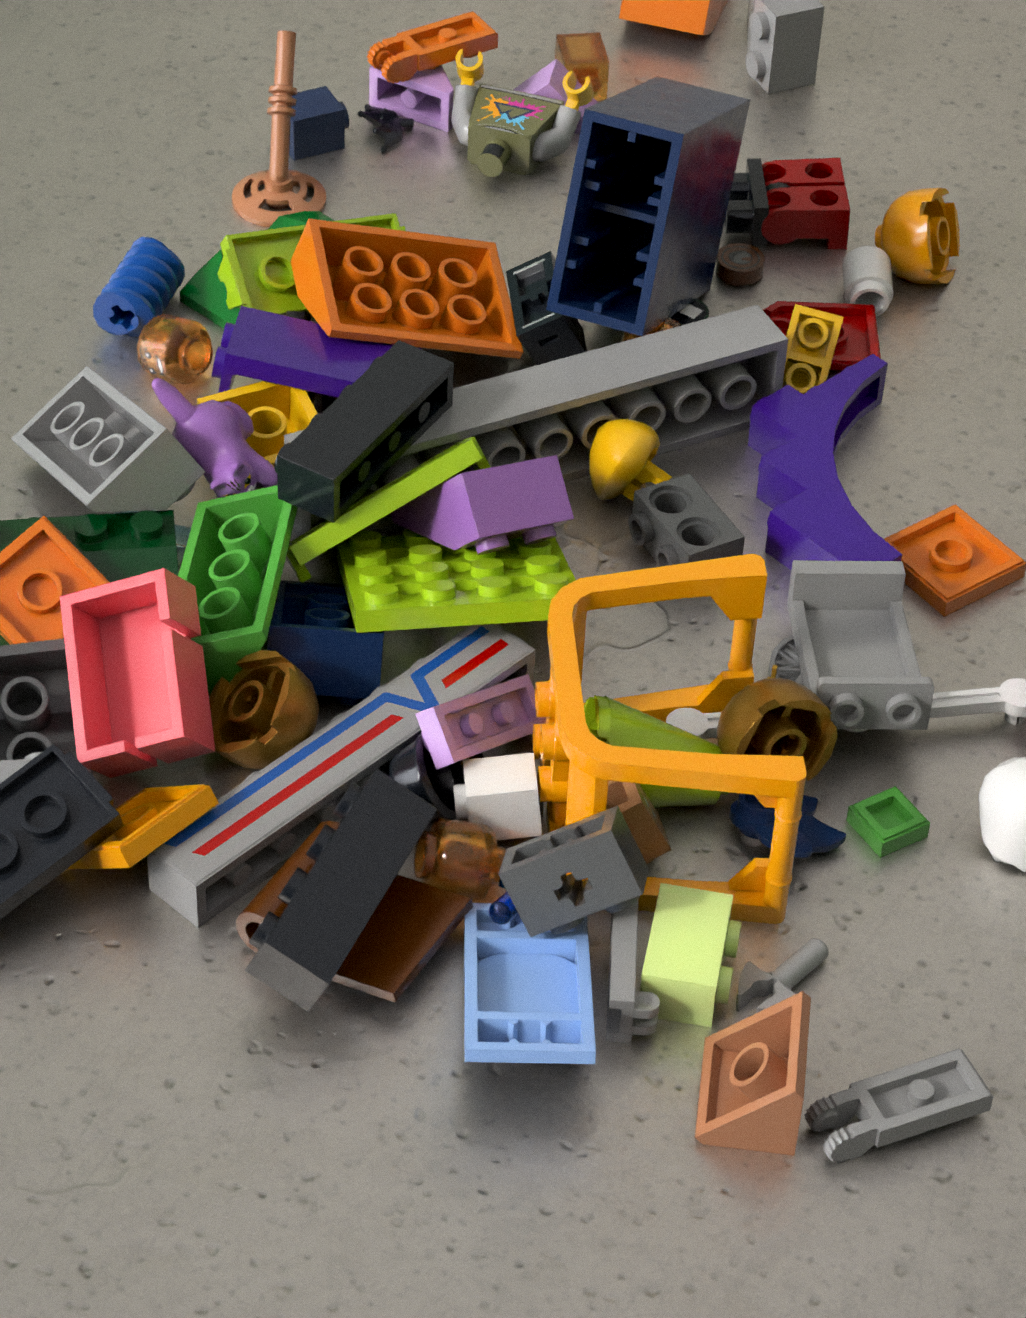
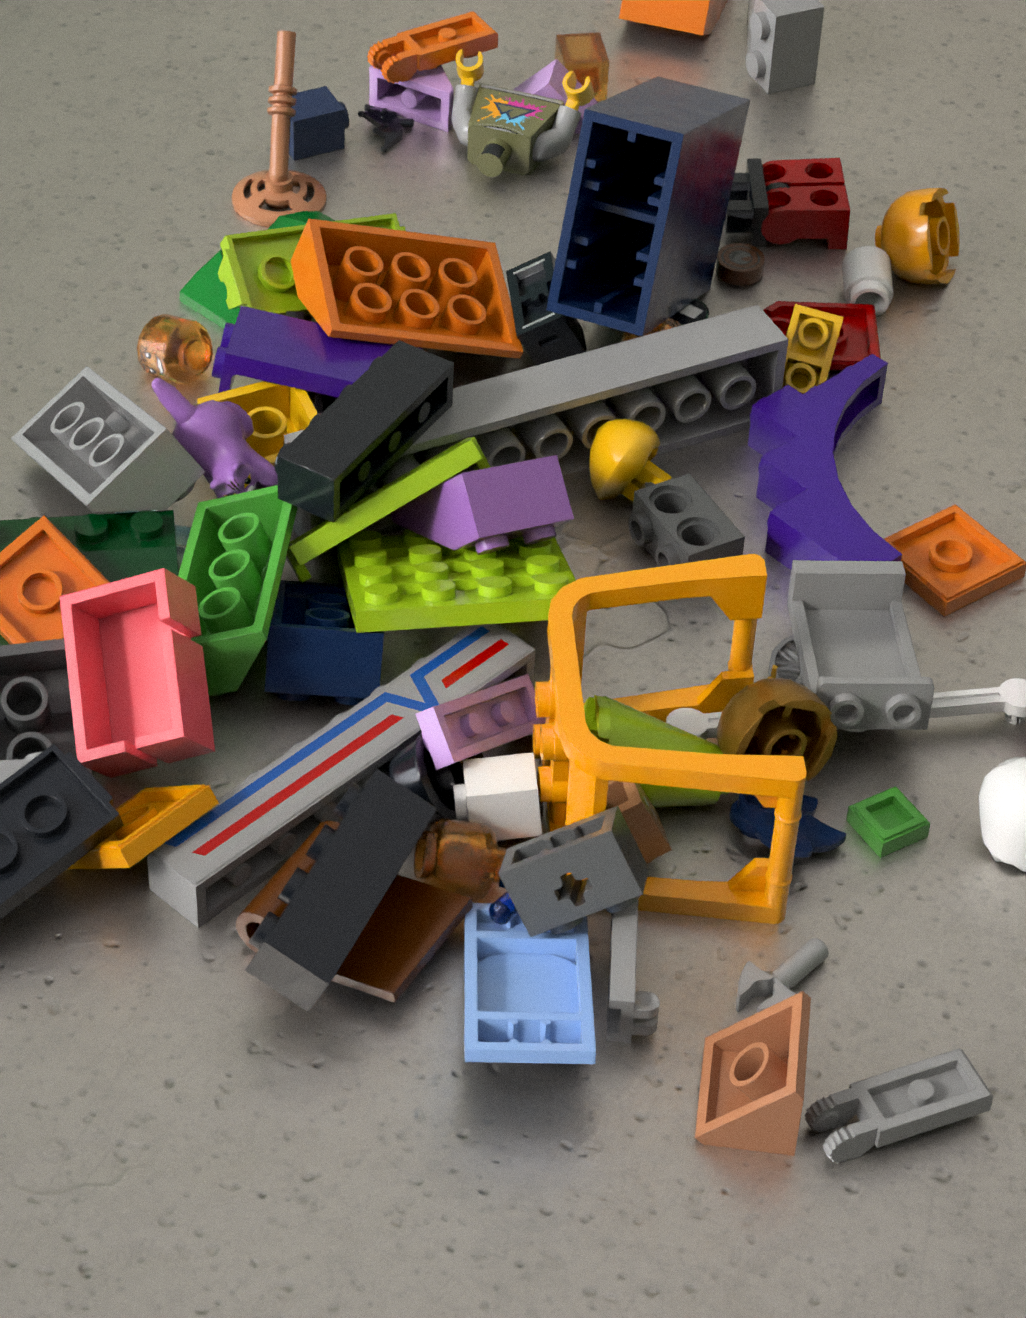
blue piece [93,236,185,337] -> none
pearl gold cylinder [209,650,319,769] -> none
yellowish green brick [640,883,742,1028] -> none

